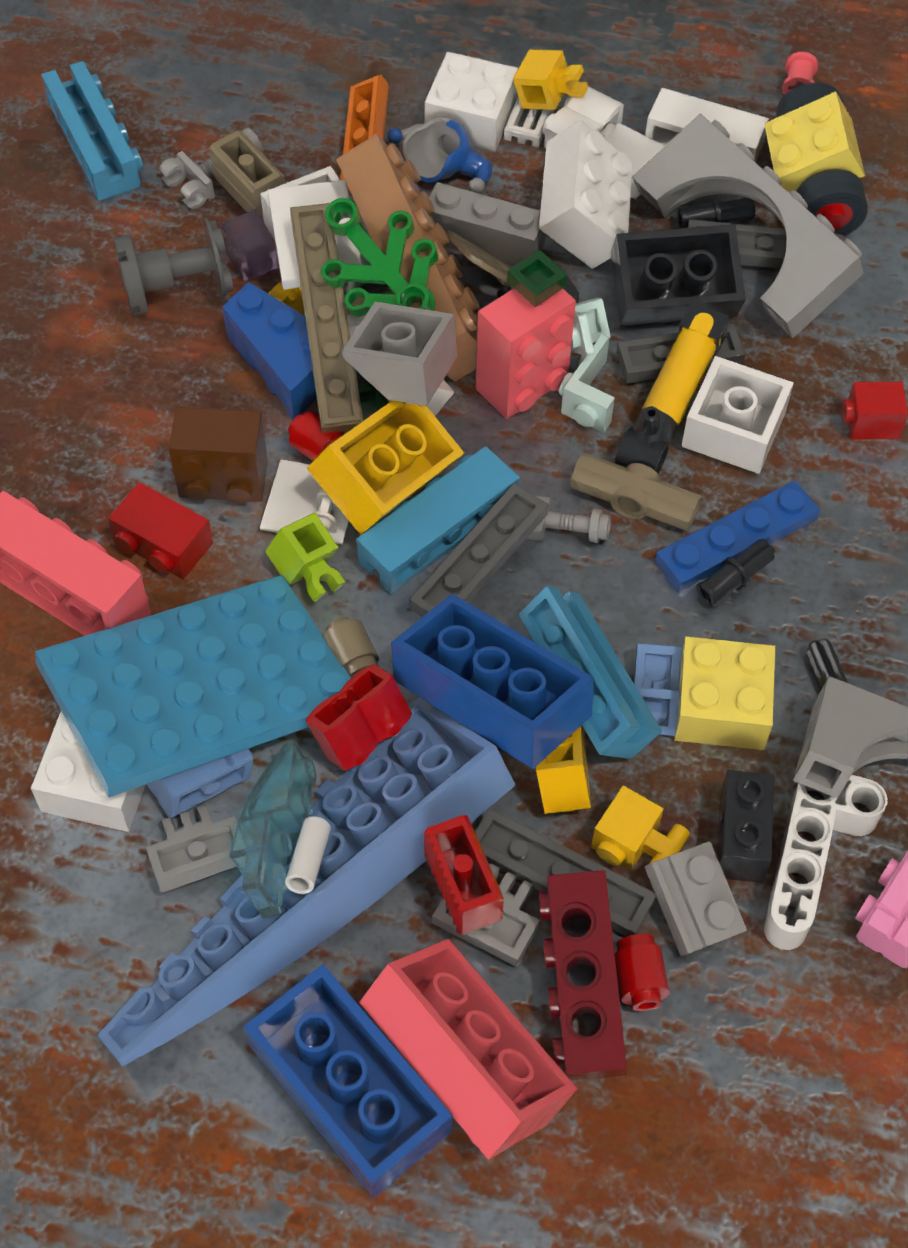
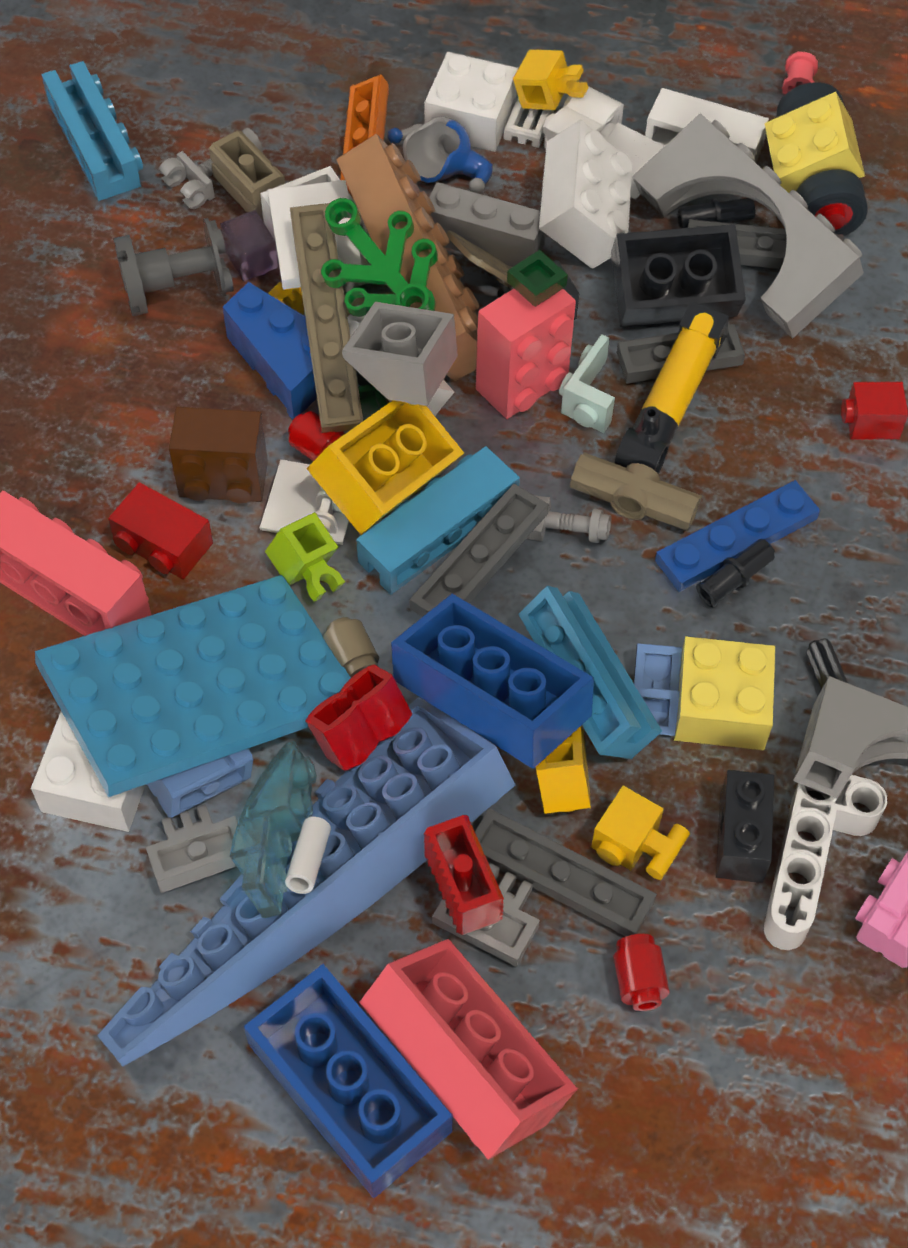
dark red brick [539,870,627,1080] -> none
light aqua bracket [571,298,611,356] -> none
light grey plate [644,841,747,957] -> none
white brick [681,356,794,474] -> none

